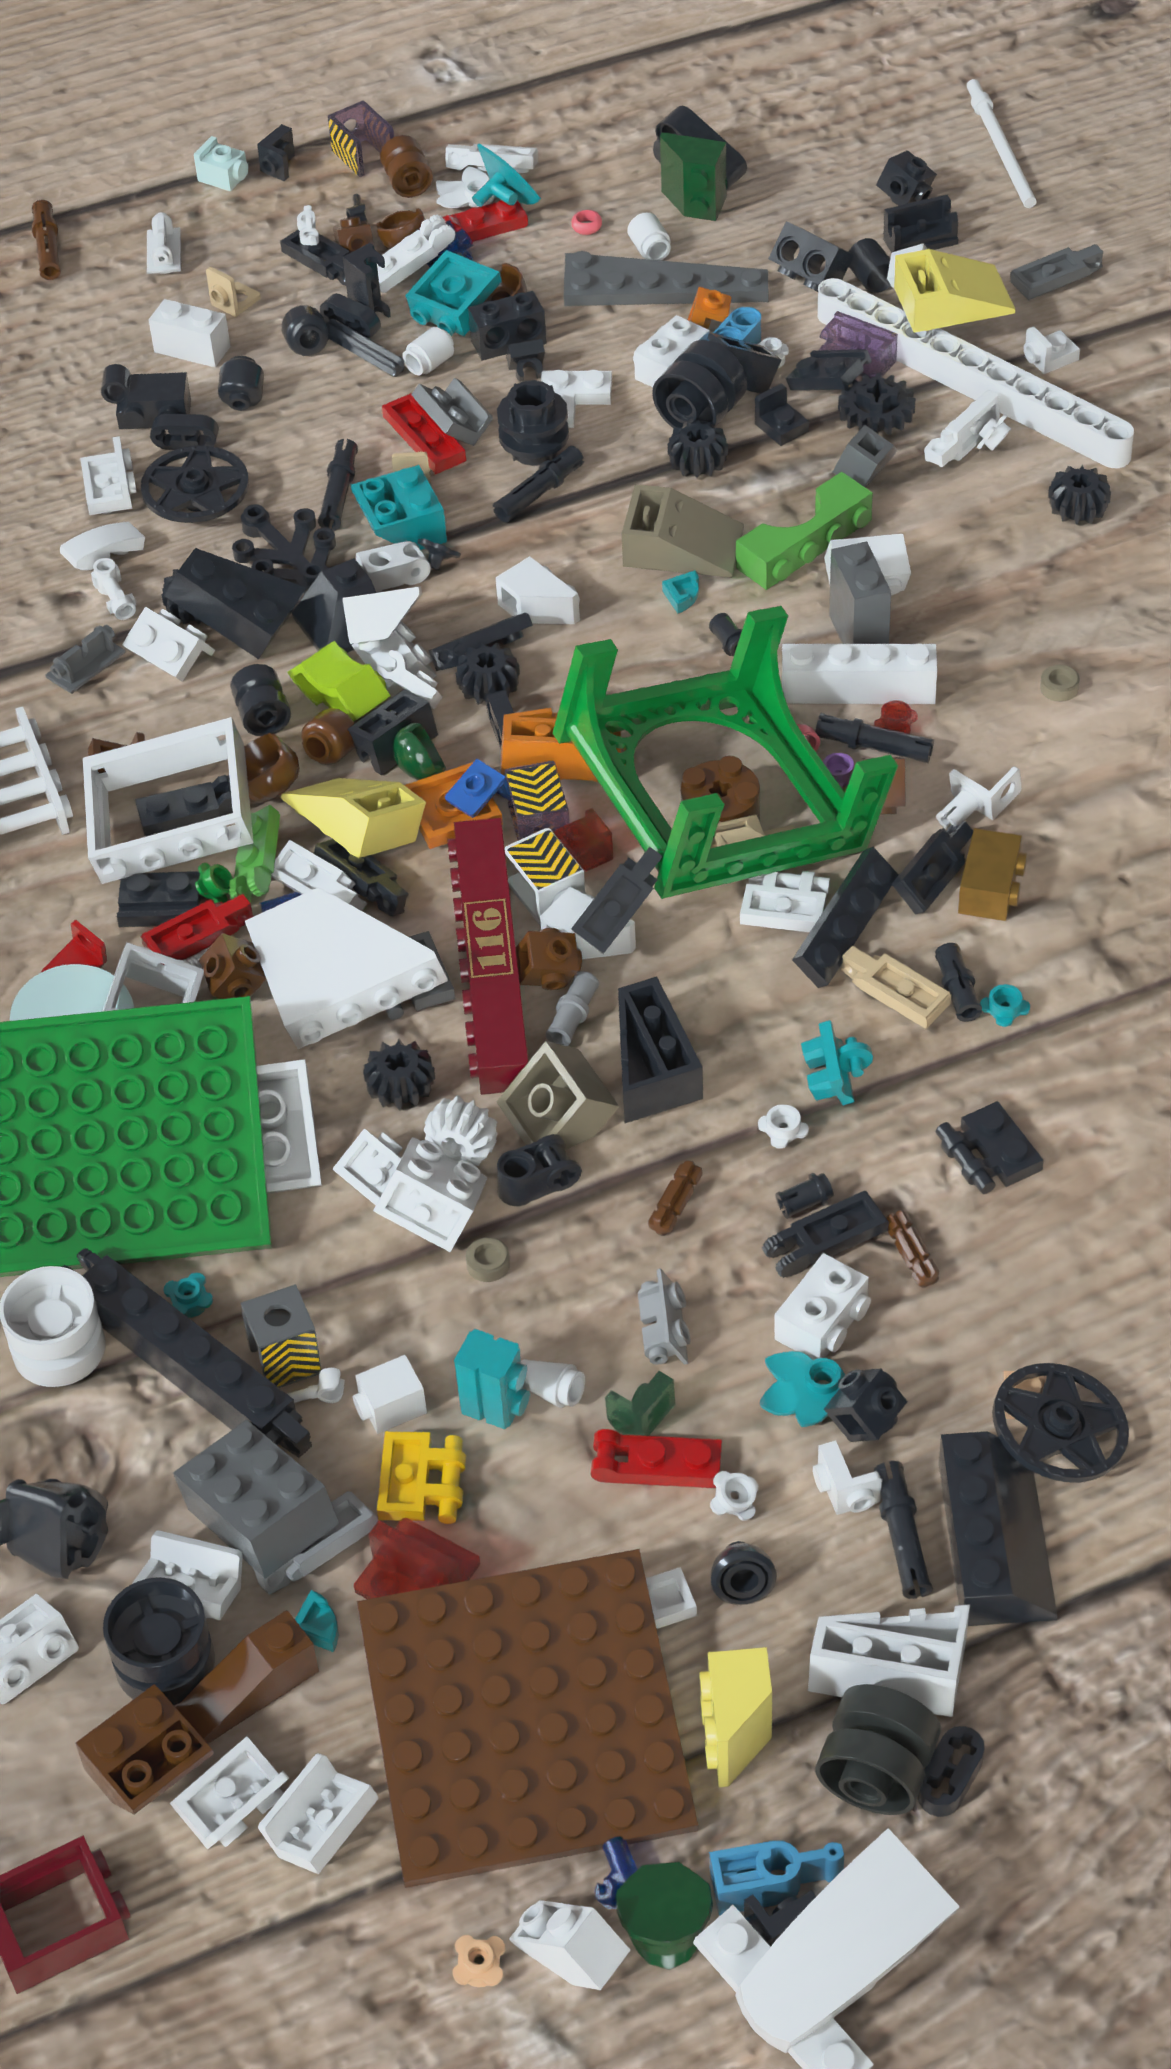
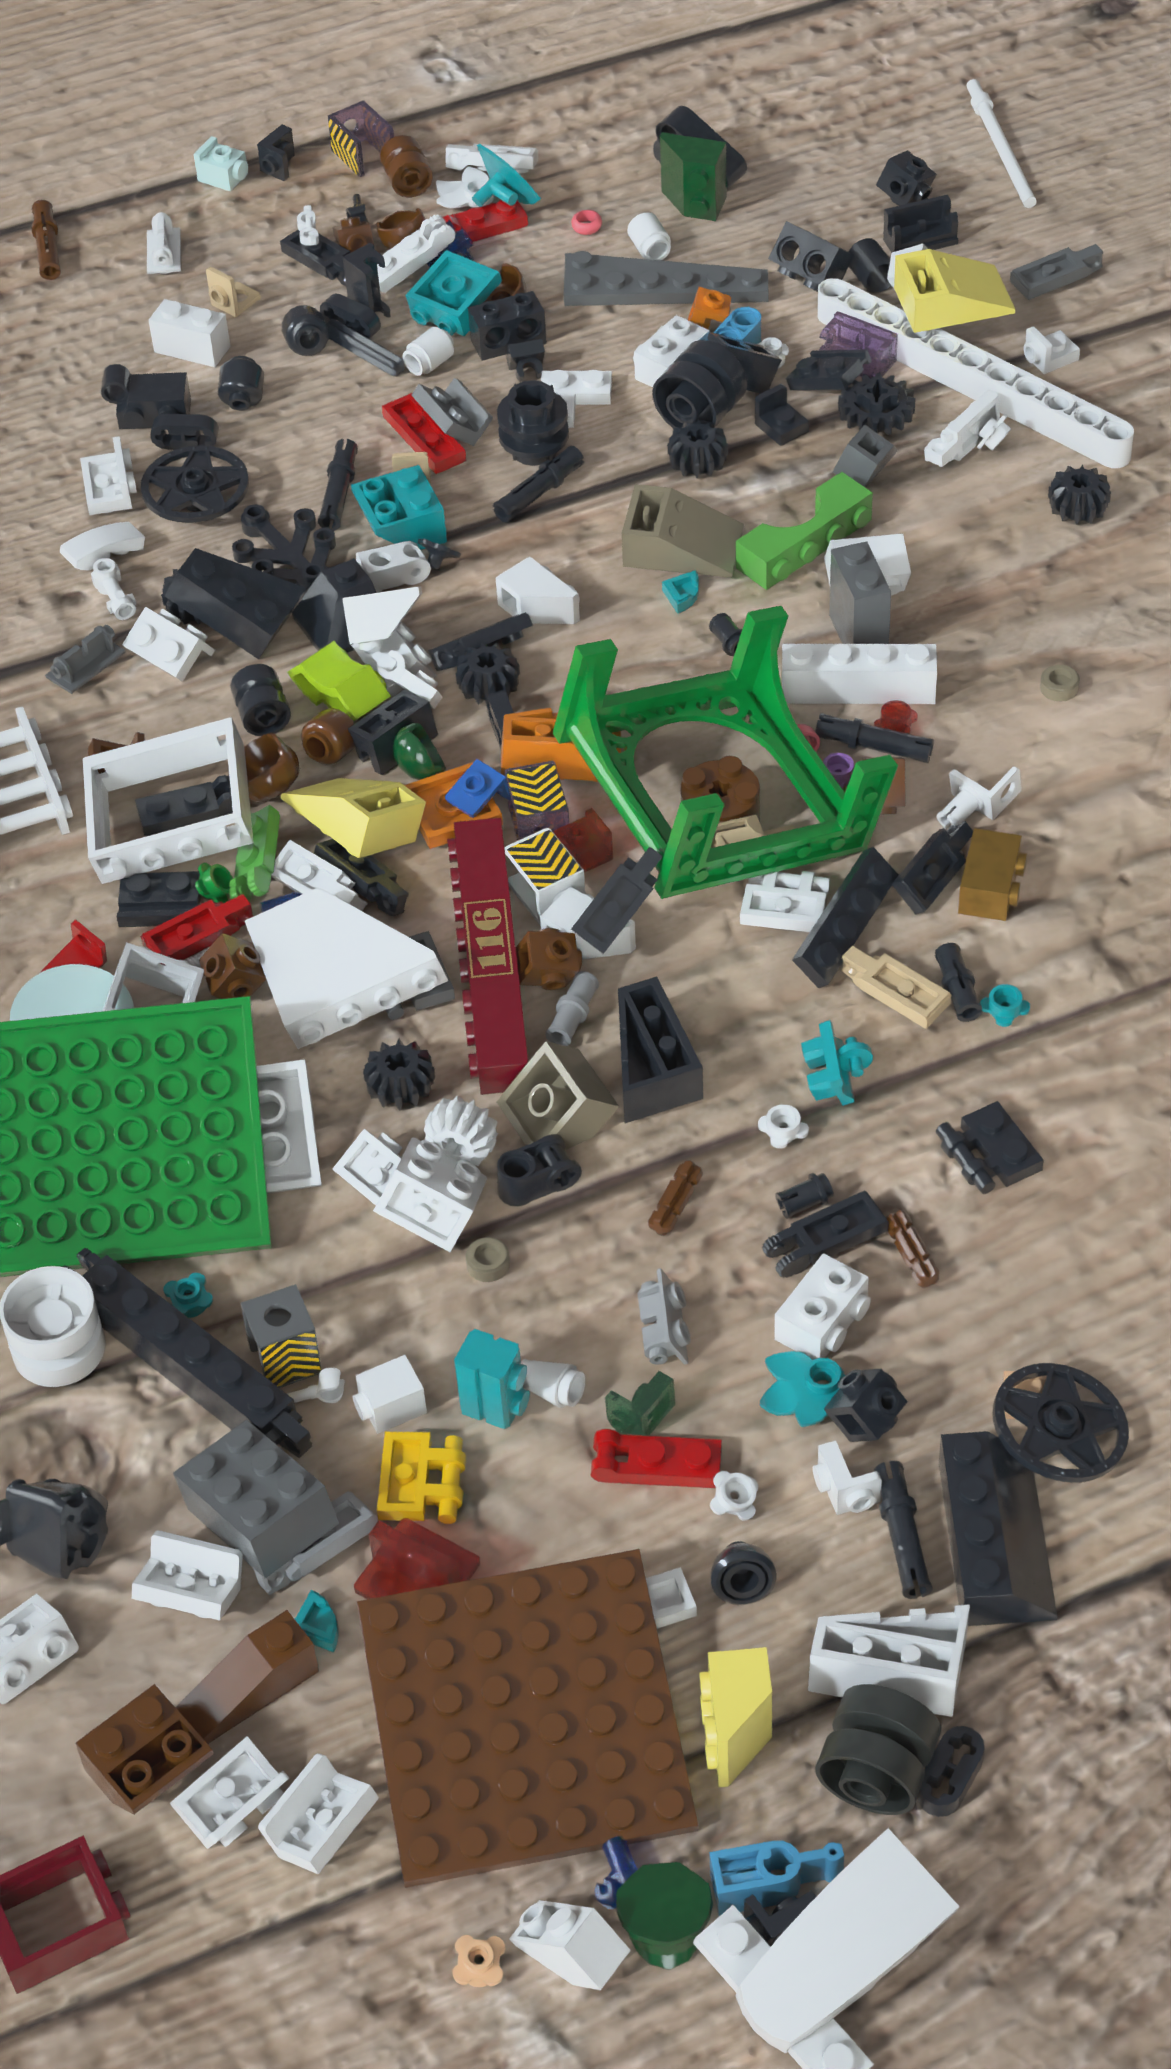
black wheel [103,1577,215,1705] -> none

